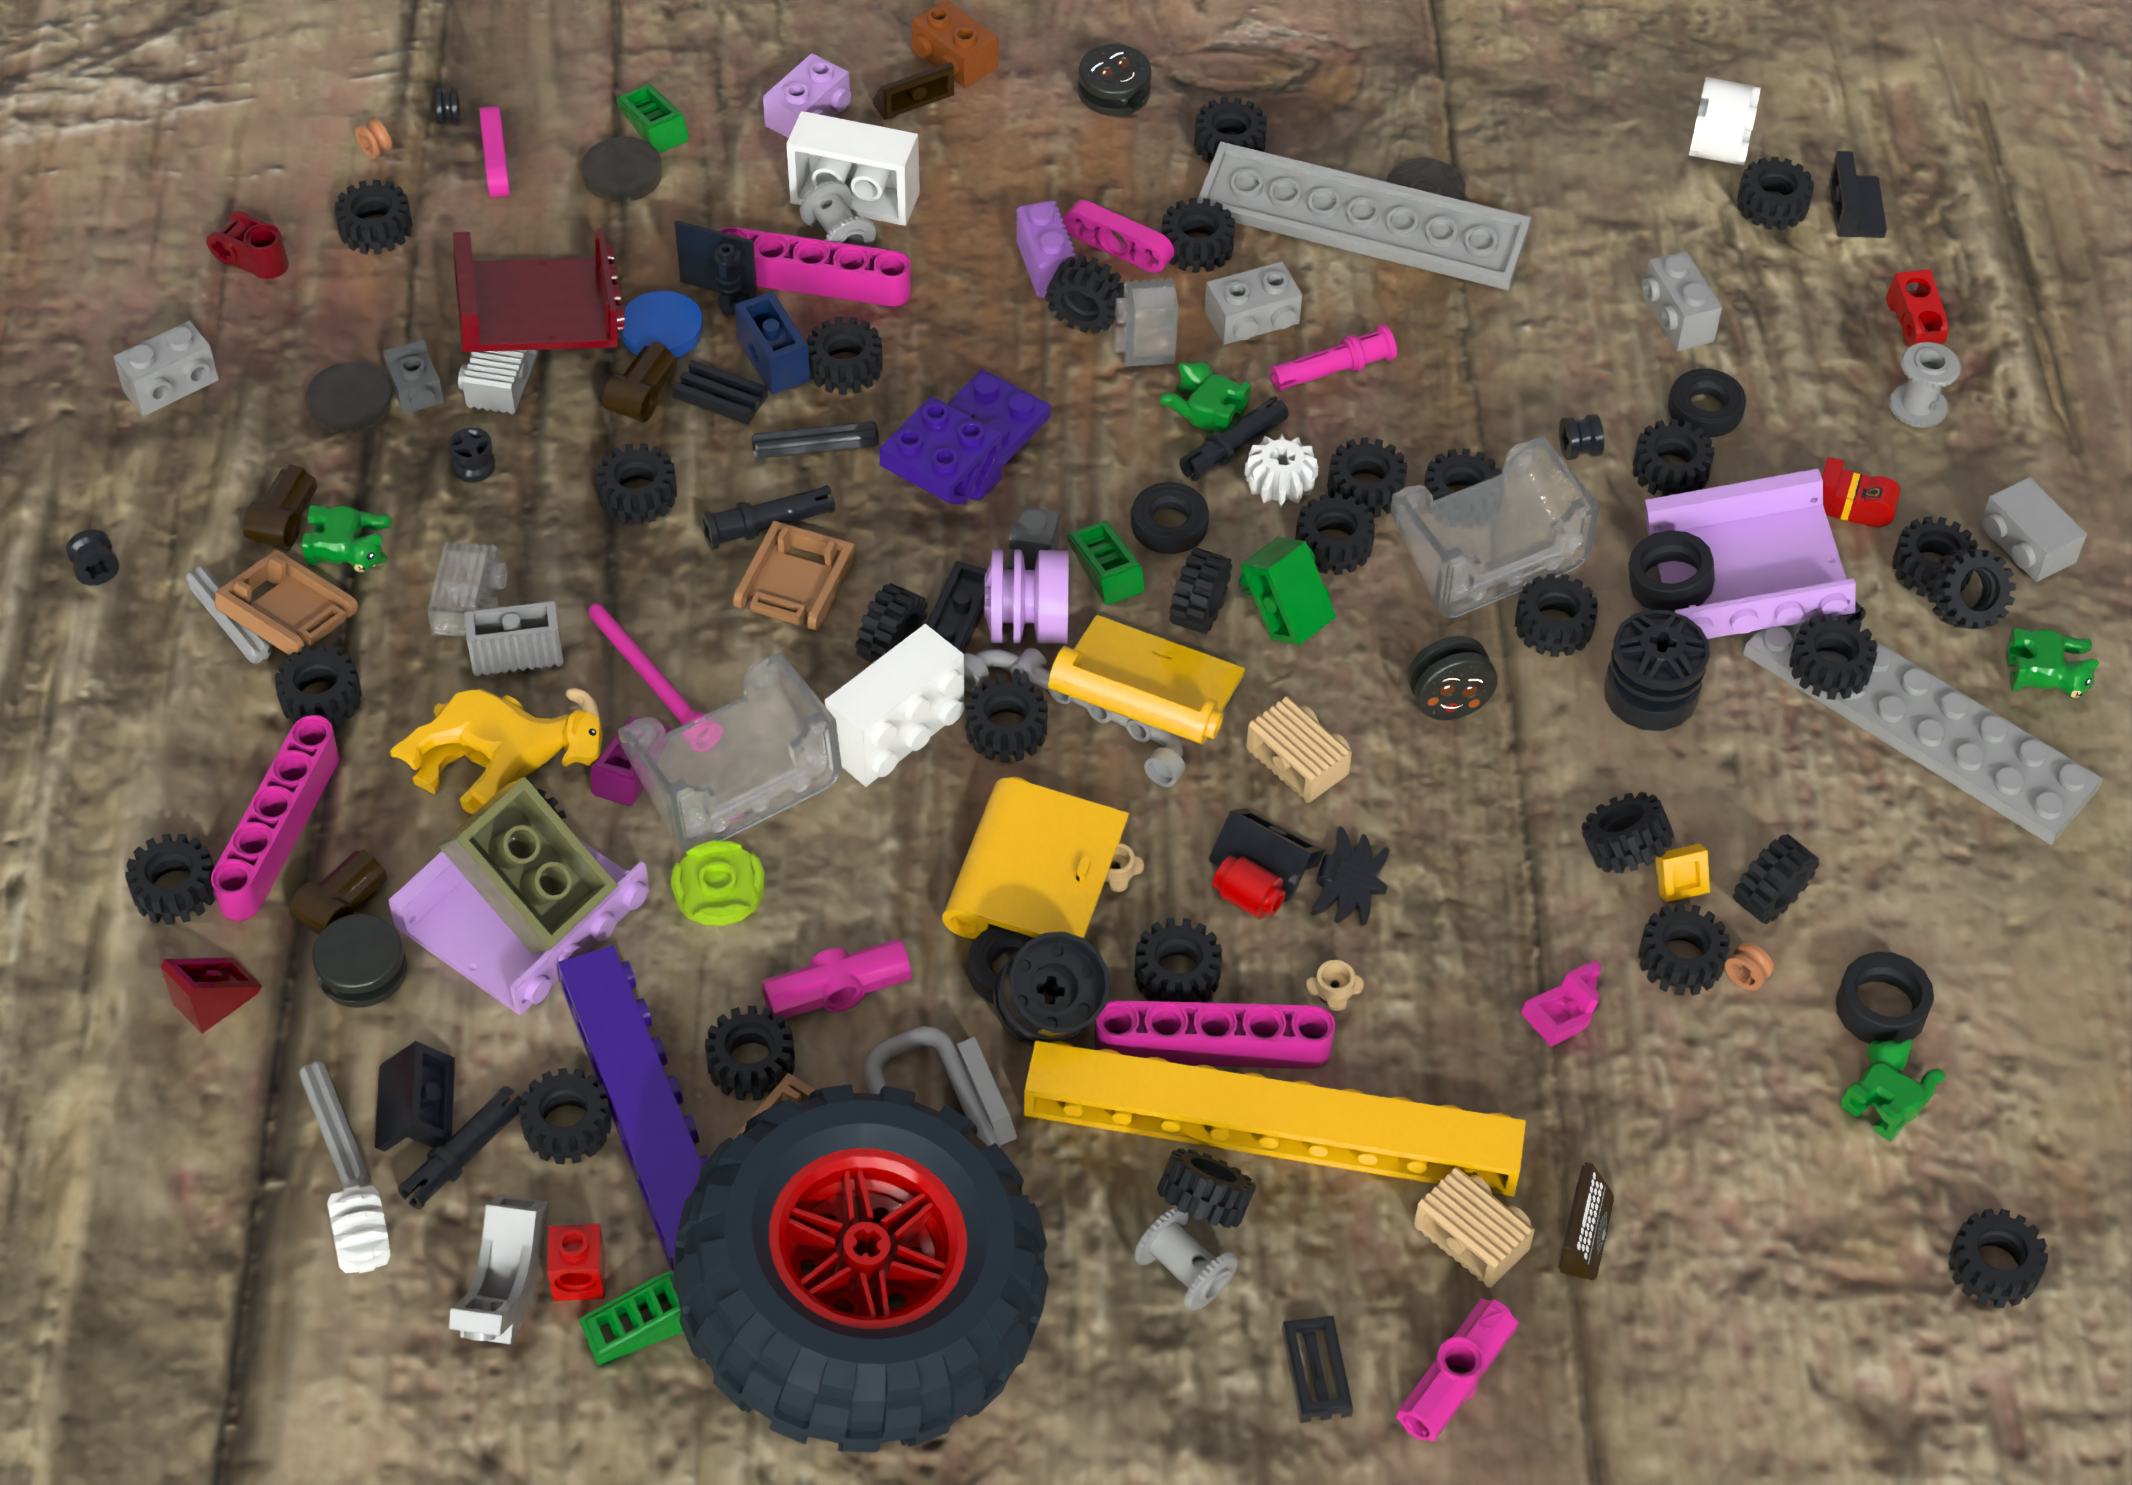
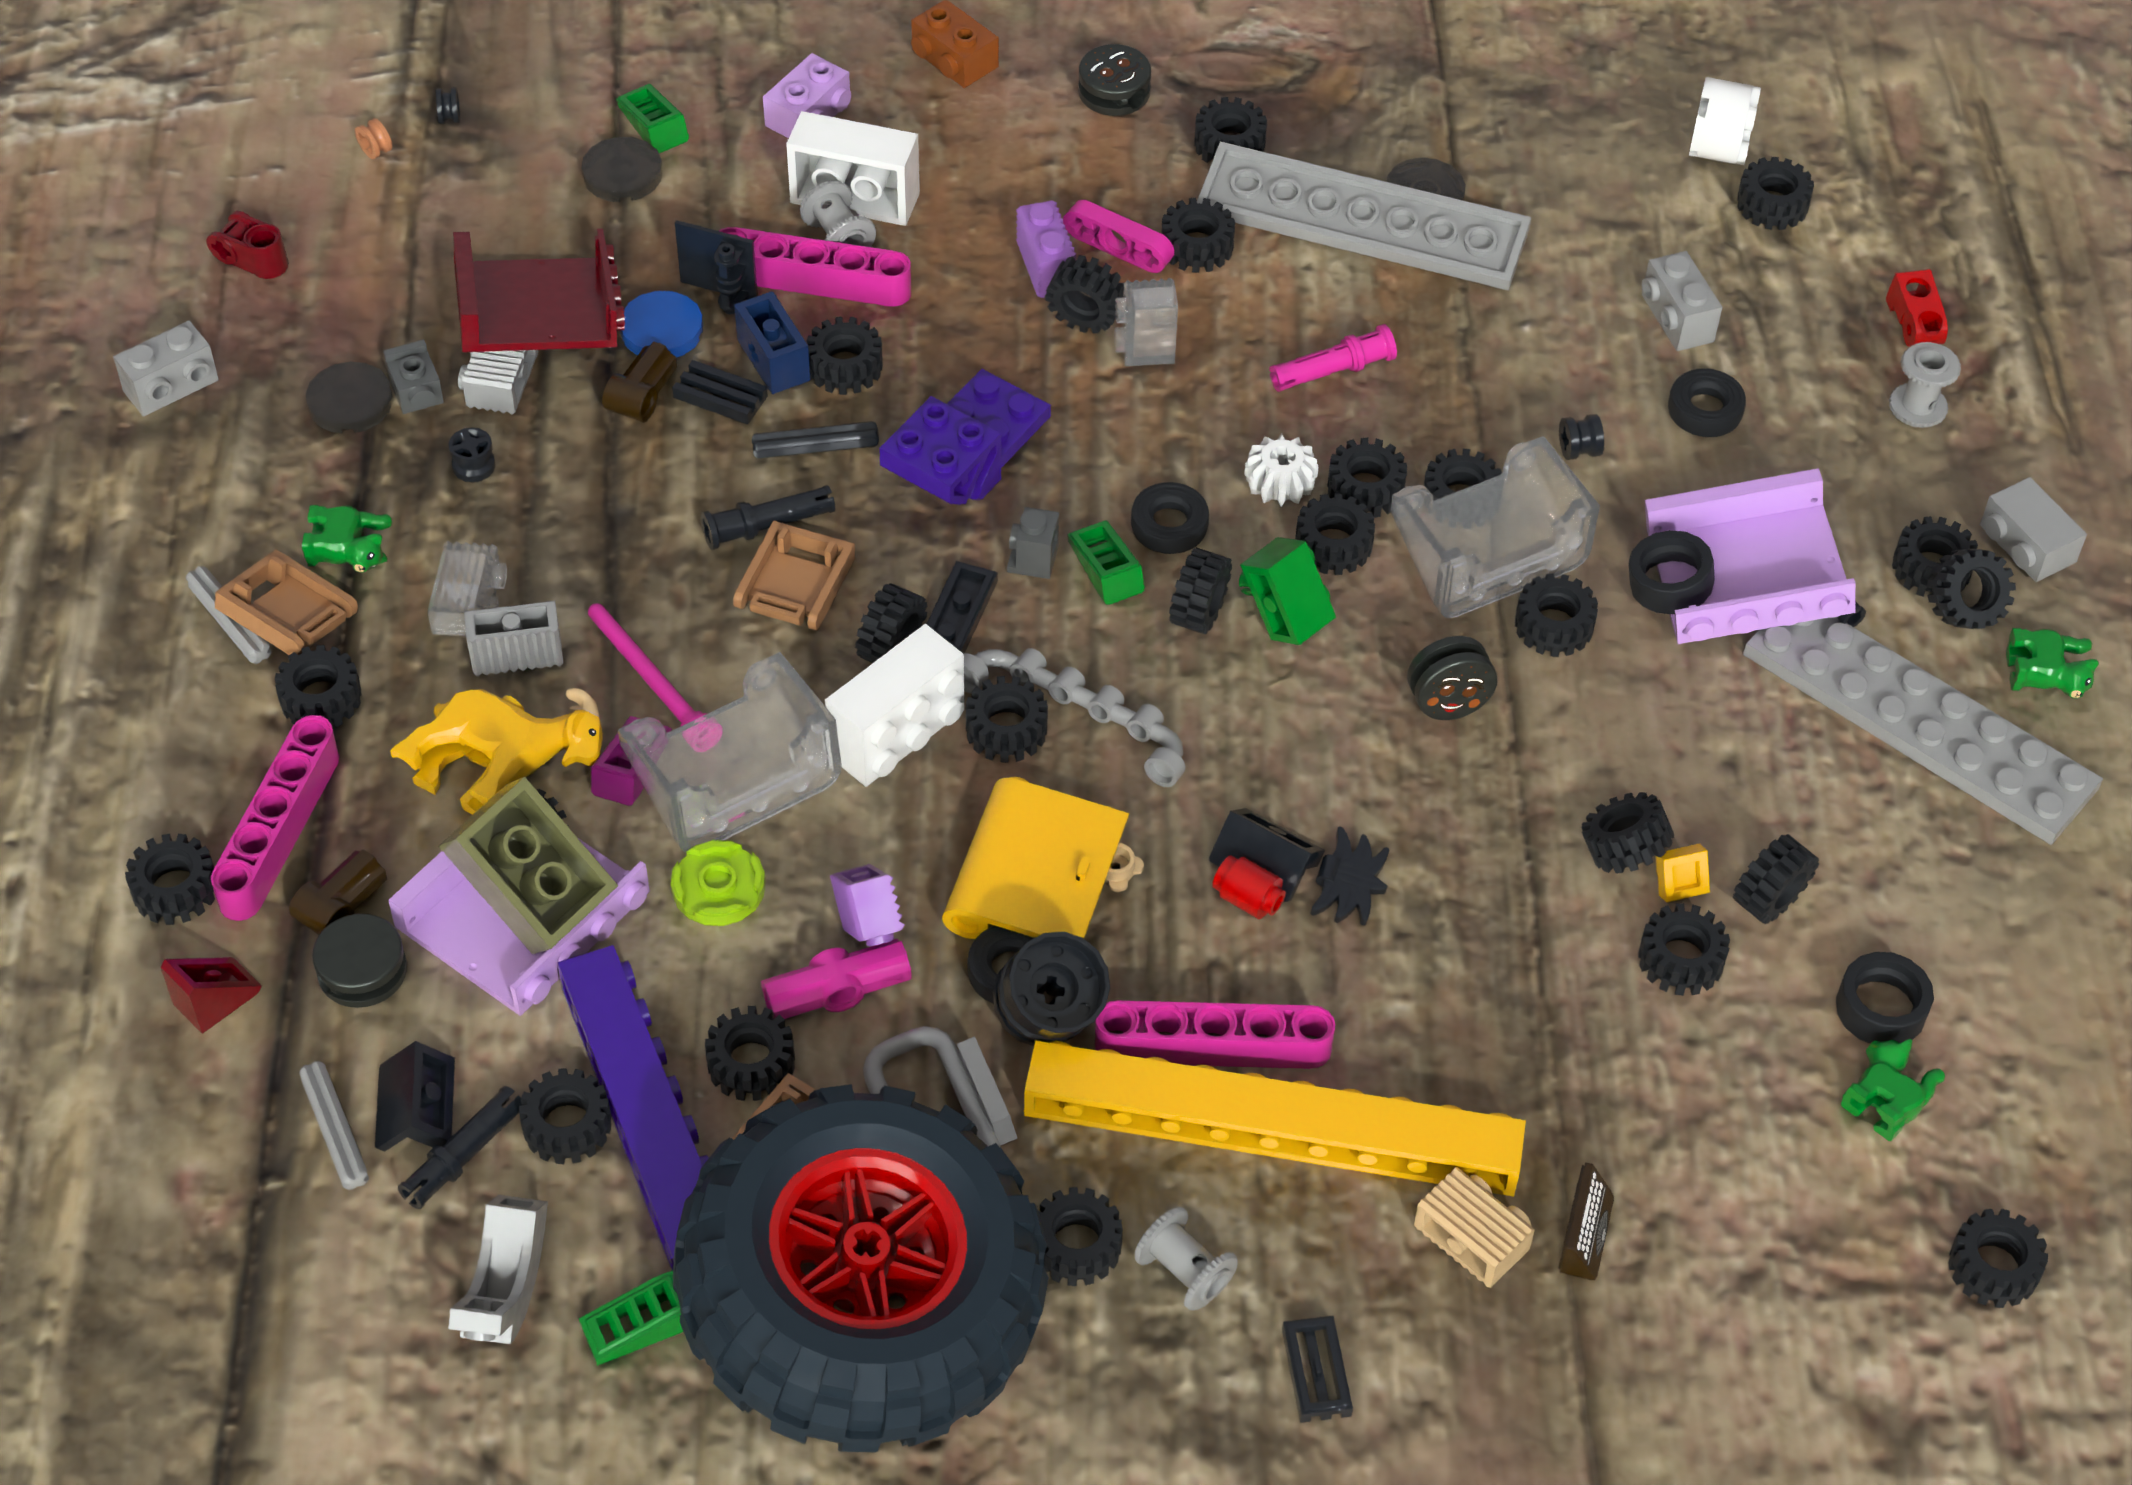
black wheel [66,529,120,586] -> none
dark brown piece [243,464,318,549] -> none
white gear [327,1185,391,1273] -> none
black tyre [334,179,413,255] -> none
dark pink beam [479,106,510,199] -> none
red brick [547,1224,606,1301] -> none
black tyre [596,443,677,524] -> none
dark brown slope [873,62,954,120] -> none
lavender wheel [985,549,1069,644] -> none
yellow door [1048,615,1245,745] -> none
black tyre [1135,918,1222,1003] -> none
black tyre [1157,1148,1256,1228] -> none
green animal [1160,361,1251,432] -> none
black pin [1179,396,1289,481] -> none
light grey brick [1204,261,1302,345] -> none
tan brick [1246,696,1352,803] -> none
tan plate [1306,960,1364,1011] -> none
dark pink piece [1396,1298,1519,1443] -> none
dark pink slope [1521,960,1601,1047] -> none
black wheel [1604,609,1710,731] -> none
black tyre [1632,419,1715,497] -> none
nougat bush [1724,943,1774,991] -> none
black tyre [1789,614,1878,700] -> none
red leg [1822,457,1901,527] -> none
black panel [1829,151,1887,238] -> none
none -> brick [830,864,905,946]
none -> black tyre [1039,1187,1123,1286]

